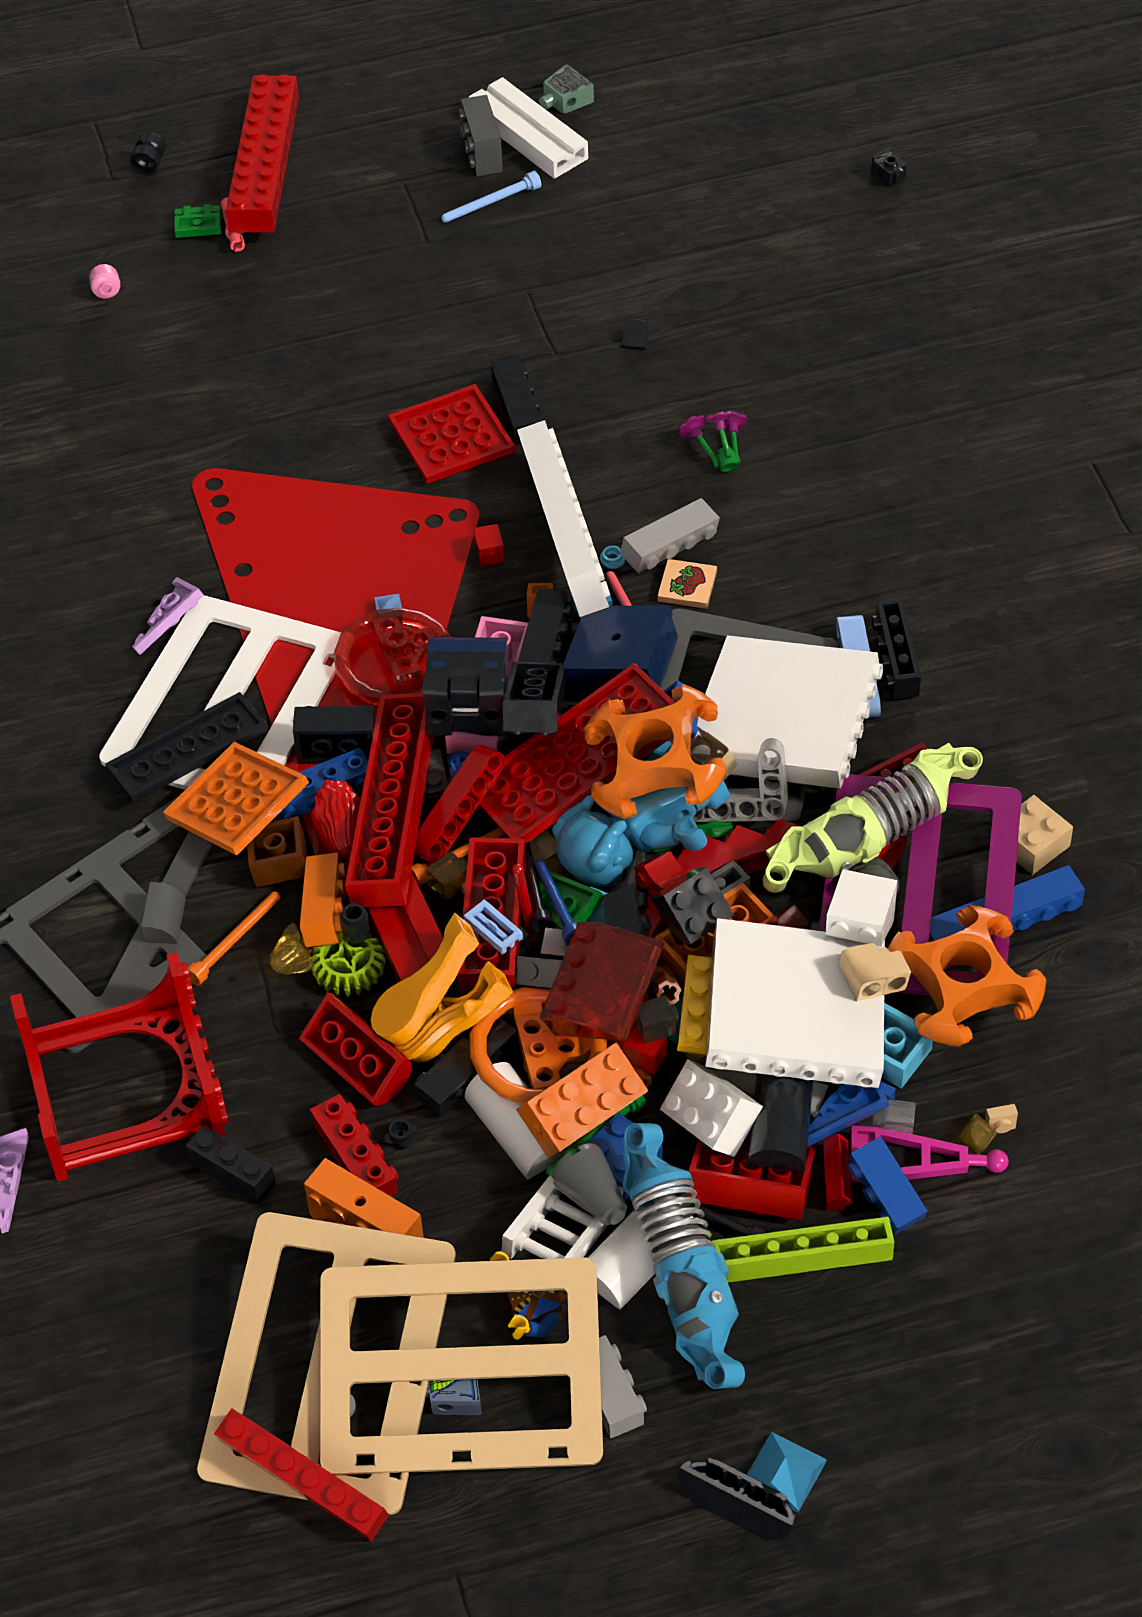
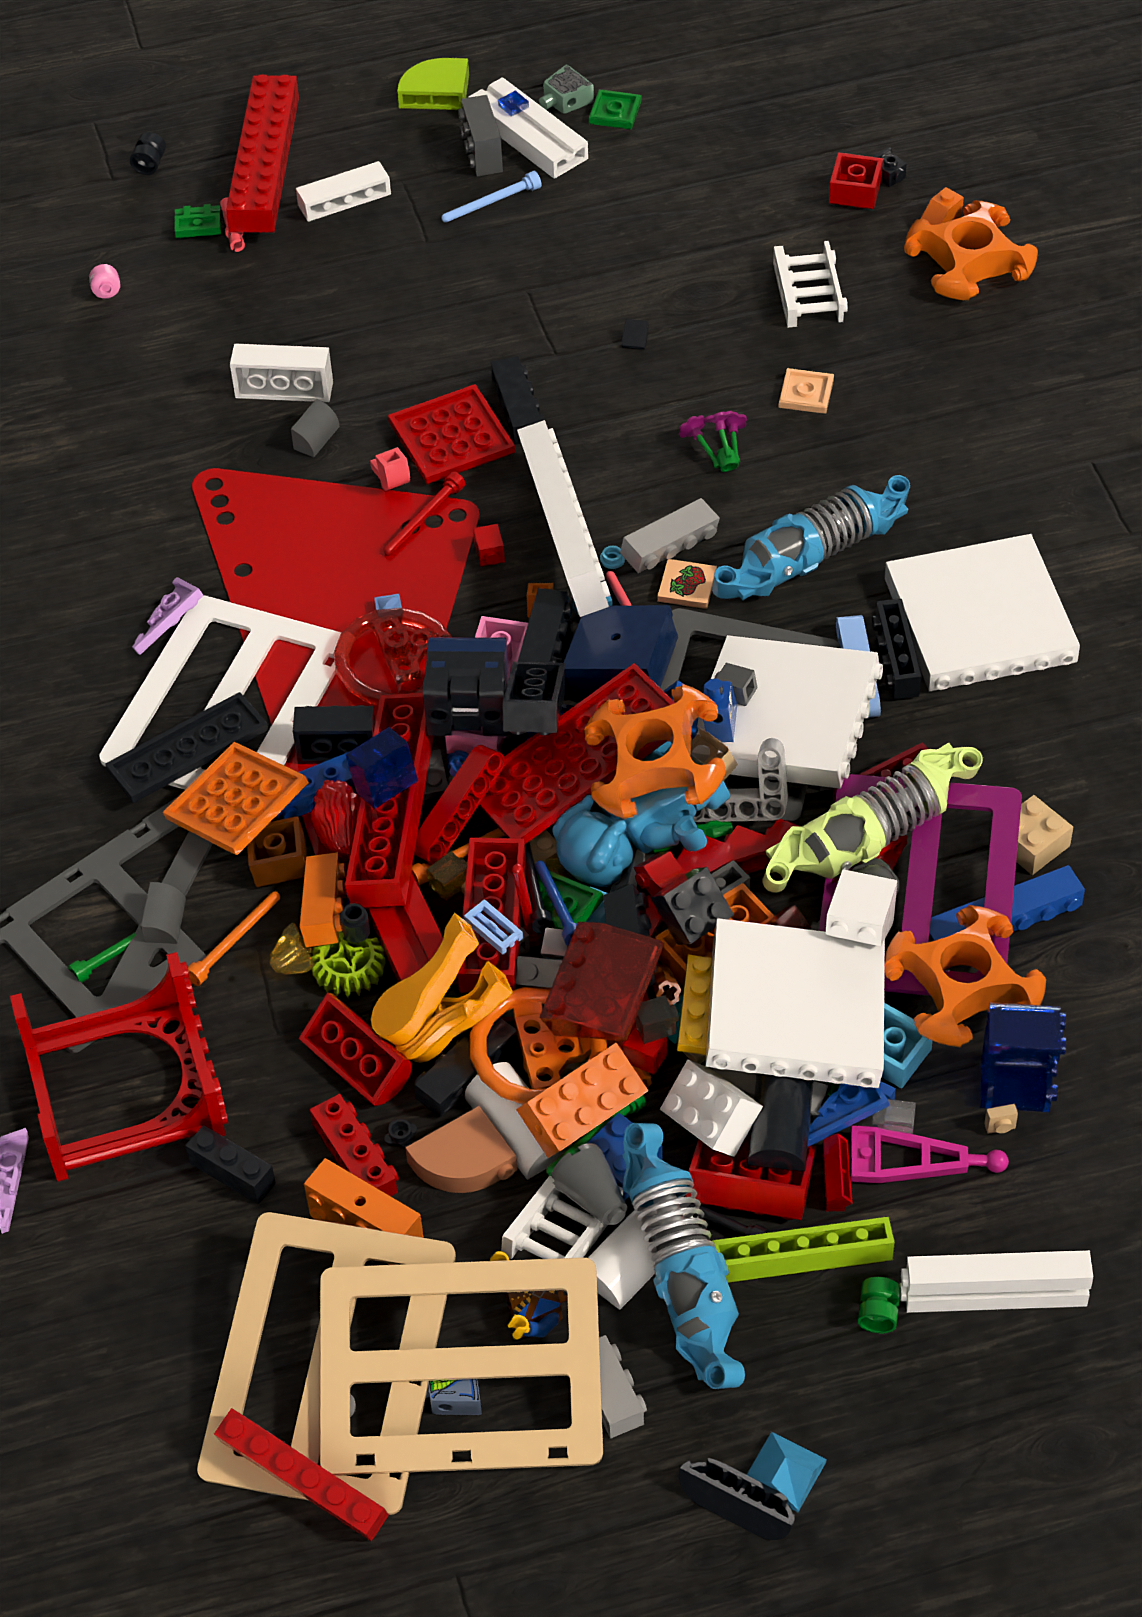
tan piece [838,943,911,1001] -> none
blue brick [847,1136,928,1235] -> none
clear yellow slope [958,1114,998,1154] -> none
none -> green piece [67,933,137,983]
none -> white brick [230,344,333,402]
none -> dark grey brick [291,399,340,457]
none -> white brick [296,161,391,221]
none -> clear blue brick [345,727,418,809]
none -> coral brick [370,447,410,491]
none -> red piece [384,472,466,555]
none -> lime brick [397,58,469,110]
none -> nougat brick [405,1106,517,1193]
none -> clear blue tile [498,90,529,117]
none -> green tile [589,90,642,129]
none -> blue torso [703,678,737,742]
none -> dark azure piece [712,475,910,600]
none -> dark grey brick [714,662,758,706]
none -> white fence [773,241,848,327]
none -> light nougat tile [779,368,834,414]
none -> red brick [829,153,883,209]
none -> green wheel [858,1277,901,1333]
none -> white brick [885,534,1080,691]
none -> white brick [900,1250,1093,1313]
none -> orange piece [904,200,1038,301]
none -> orange slope [920,187,964,225]
none -> clear blue windscreen [980,1002,1066,1112]

